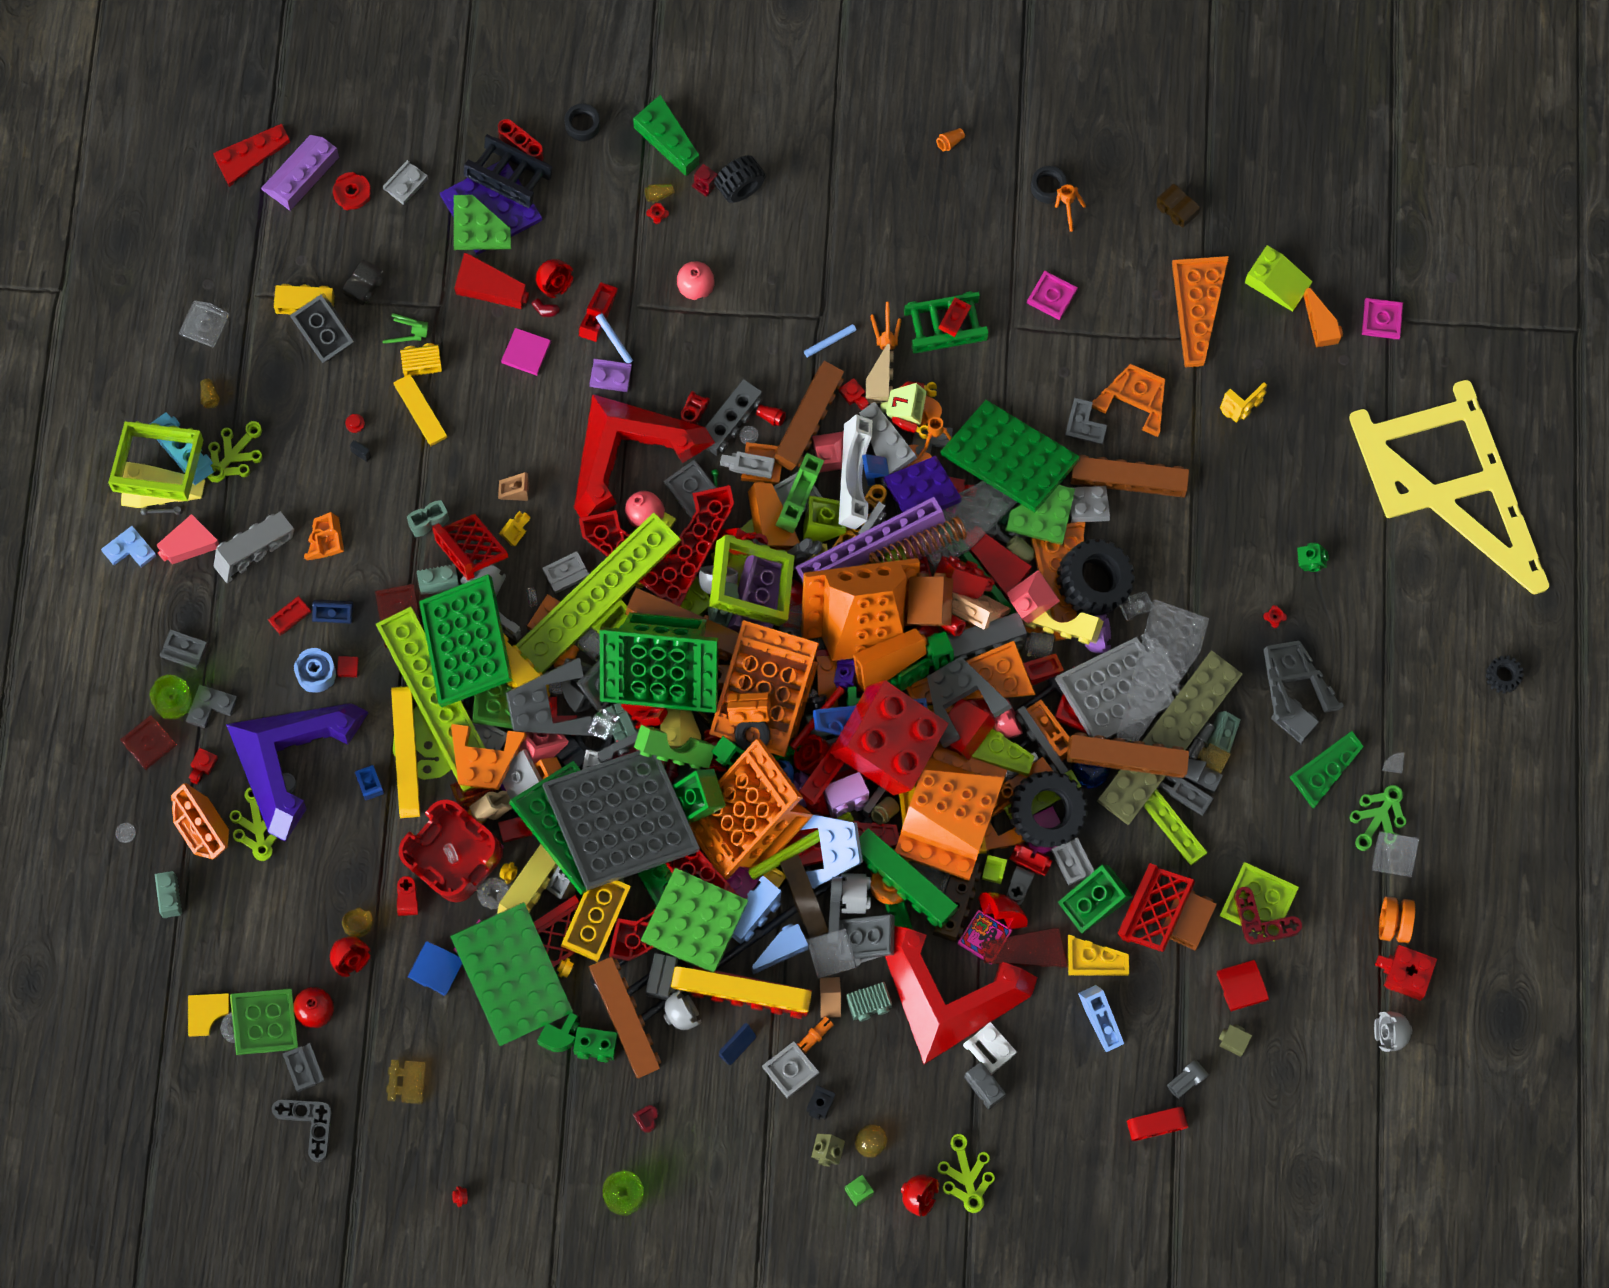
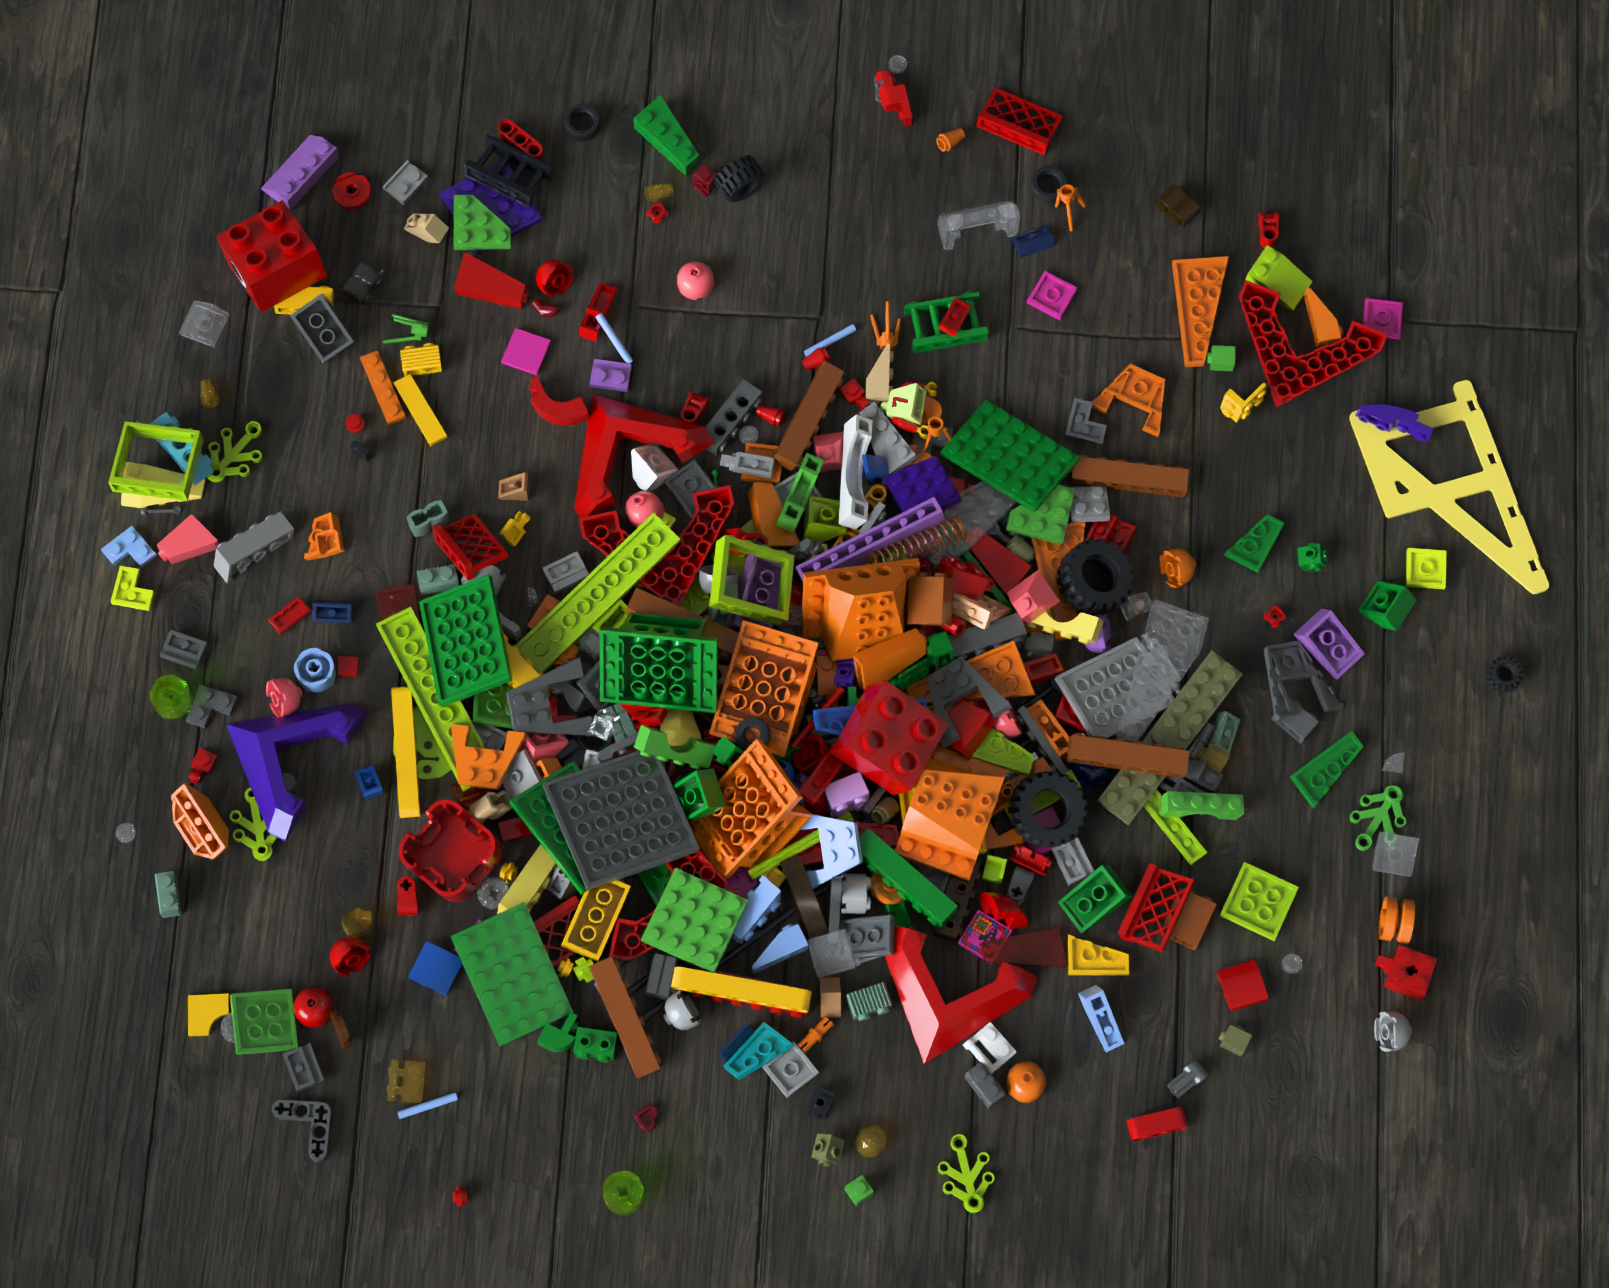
clear red plate [120,715,176,770] -> none
red wing [213,124,290,187] -> none
clear tile [443,843,459,864] -> none
orange brick [727,692,771,723] -> none
red cylinder [901,1174,939,1217] -> none
dark red beam [1234,887,1302,944] -> none
none -> neon yellow plate [111,566,154,611]
none -> red brick [216,200,327,313]
none -> coral cylinder [266,677,302,718]
none -> reddish brown tile [330,1009,352,1050]
none -> orange plate [360,350,406,425]
none -> light blue bar [397,1092,458,1119]
none -> tan slope [404,213,449,243]
none -> red arch [529,376,589,426]
none -> lime gear [573,957,594,983]
none -> white slope [631,444,678,491]
none -> teal wing [724,1022,794,1080]
none -> red cone [802,347,831,371]
none -> red plate [874,70,912,127]
none -> clear plate [889,55,907,73]
none -> clear windscreen [937,201,1020,250]
none -> red fence [976,87,1063,155]
none -> orange cylinder [1006,1062,1046,1103]
none -> dark blue slope [1012,225,1055,258]
none -> red slope [1084,514,1137,554]
none -> orange cylinder [1159,548,1196,588]
none -> bright green arch [1160,791,1244,820]
none -> bright green brick [1207,345,1235,371]
none -> green wing [1223,514,1284,573]
none -> red wedge [1238,280,1388,408]
none -> red piece [1258,212,1279,248]
none -> clear plate [1282,954,1302,974]
none -> medium lavender slope [1294,609,1365,679]
none -> dark purple slope [1355,404,1434,442]
none -> green slope [1358,581,1417,631]
none -> neon yellow plate [1406,548,1446,589]

